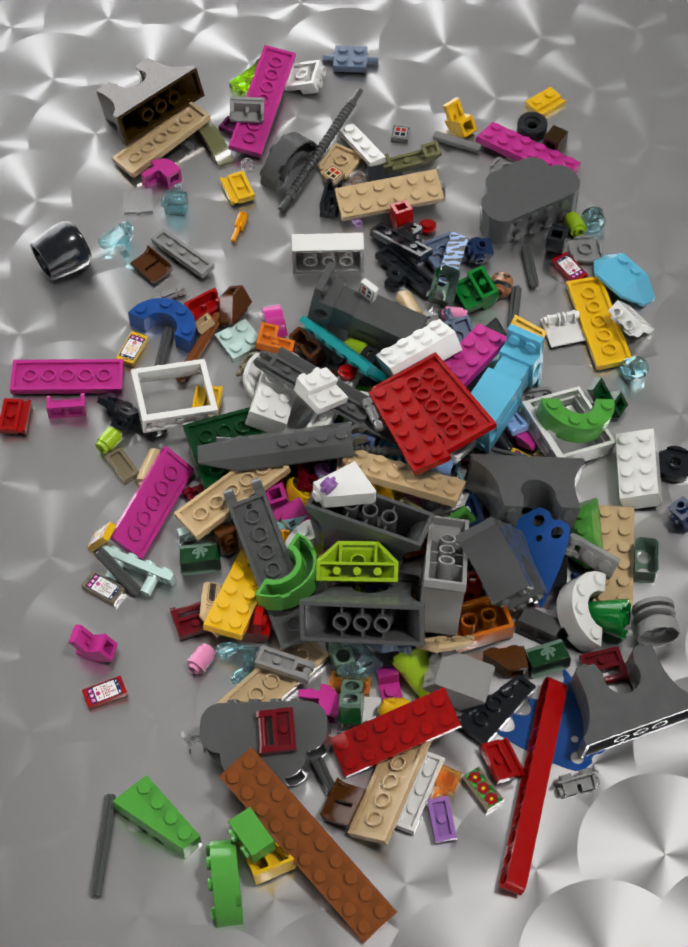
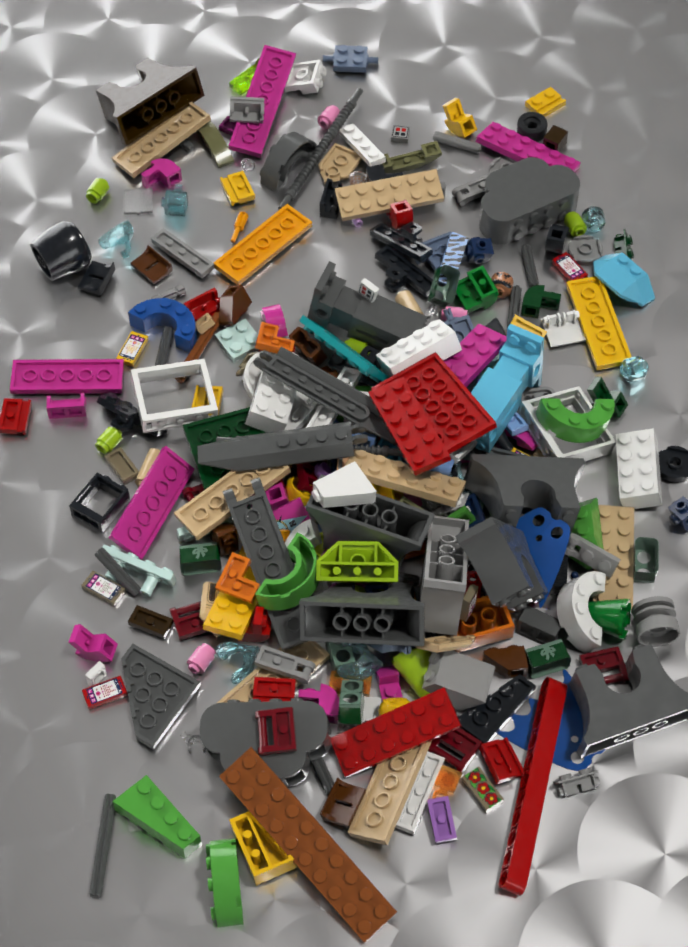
yellow tile [87,522,116,551] -> none
bright green brick [228,807,276,863] -> none
white brick [292,233,364,274] -> none
white plate [294,367,348,414] -> none
medium lavender plate [320,476,339,495] -> none
tan tile [321,164,345,186] -> none
red plate [338,364,357,381] -> none
light grey axle [362,397,385,432] -> none
red plate [419,219,436,236] -> none
white plate [608,300,654,337] -> none
none -> black window [69,472,130,533]
none -> black piece [78,260,115,295]
none -> white tile [85,661,107,686]
none -> lime brick [86,178,110,204]
none -> dark grey plate [121,644,201,750]
none -> dark brown plate [128,605,174,639]
none -> light orange plate [213,204,312,285]
none -> orange plate [215,552,261,604]
none -> red plate [253,677,296,702]
none -> bright pink brick [317,105,340,129]
none -> dark red plate [428,728,482,774]
none -> light grey plate [452,174,489,206]
none -> dark tan tile [460,584,479,622]
none -> dark green brick [521,285,561,319]
none -> hinge [614,229,634,260]

